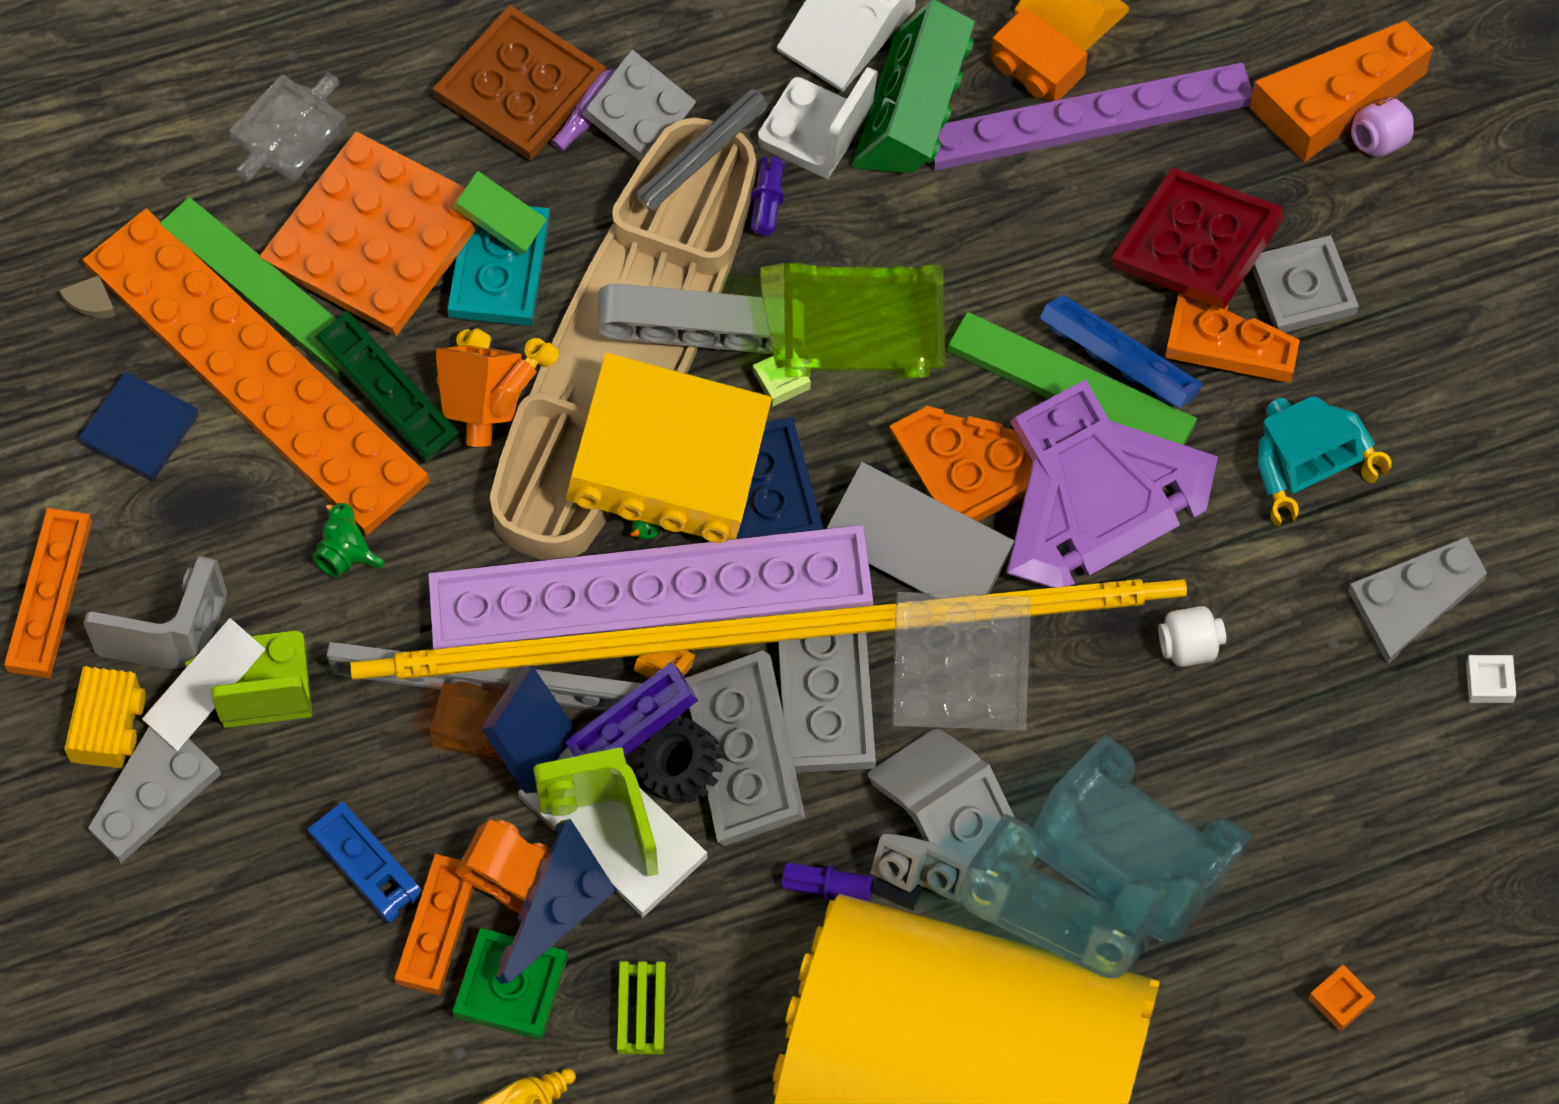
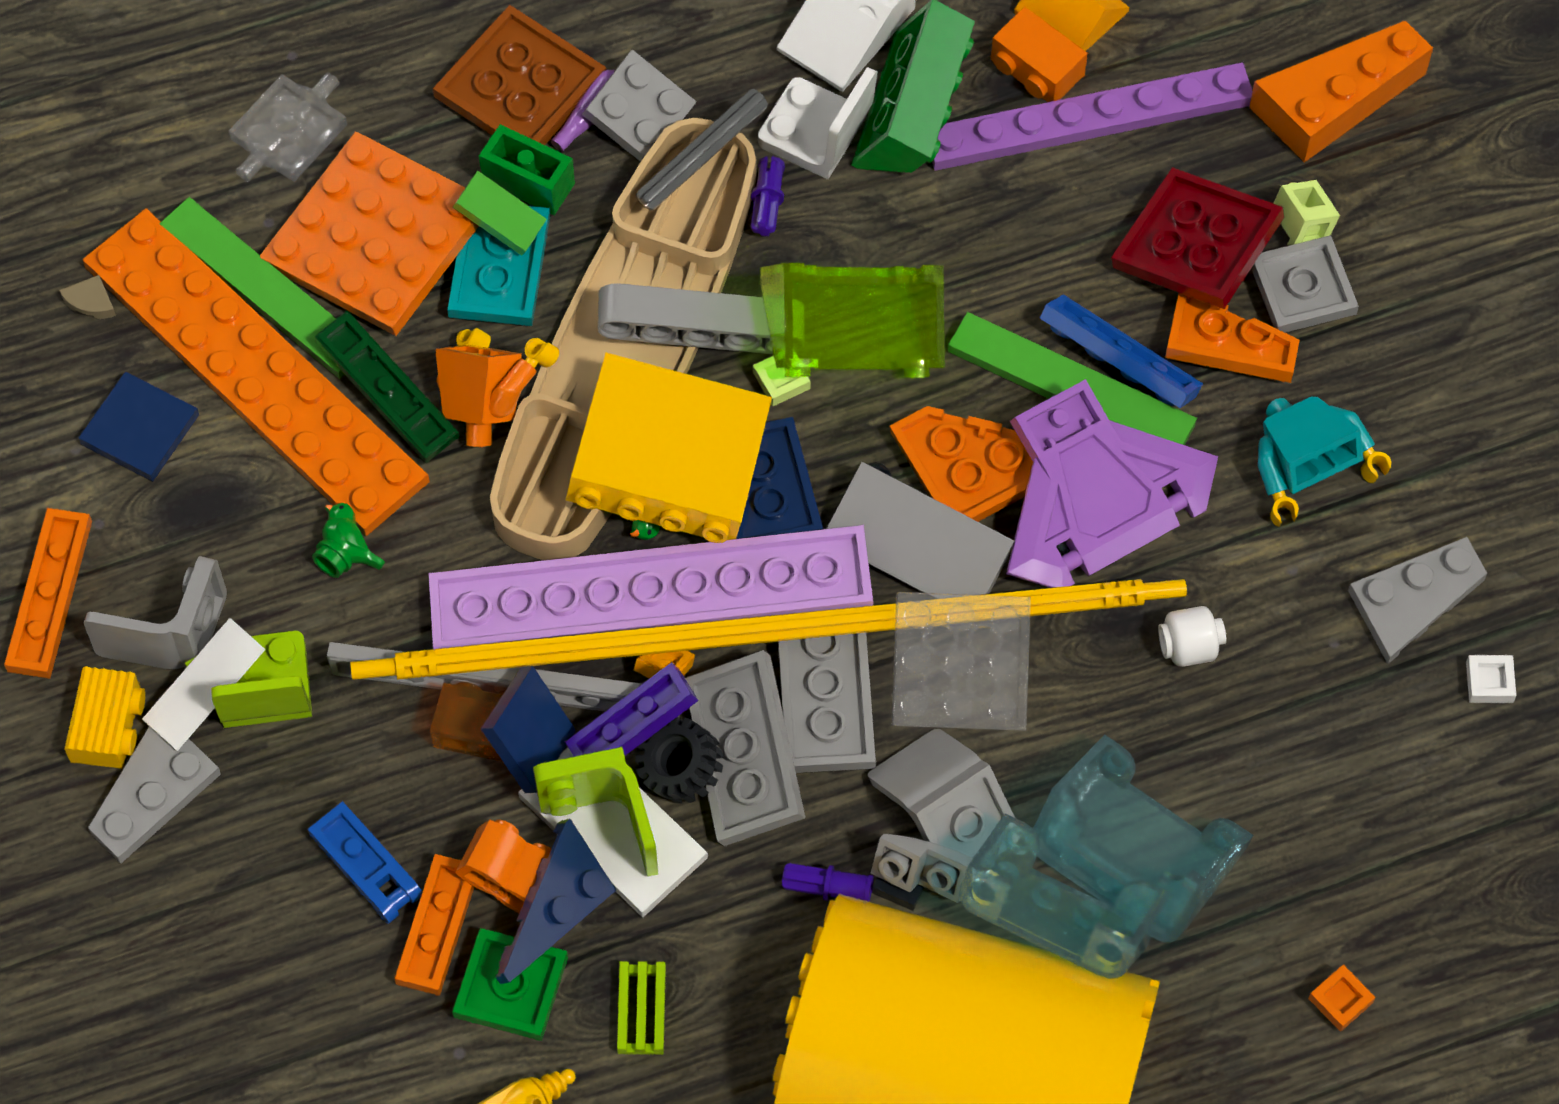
lavender head [1351,97,1414,157] -> none
none -> green brick [479,124,575,215]
none -> yellowish green brick [1273,180,1340,246]

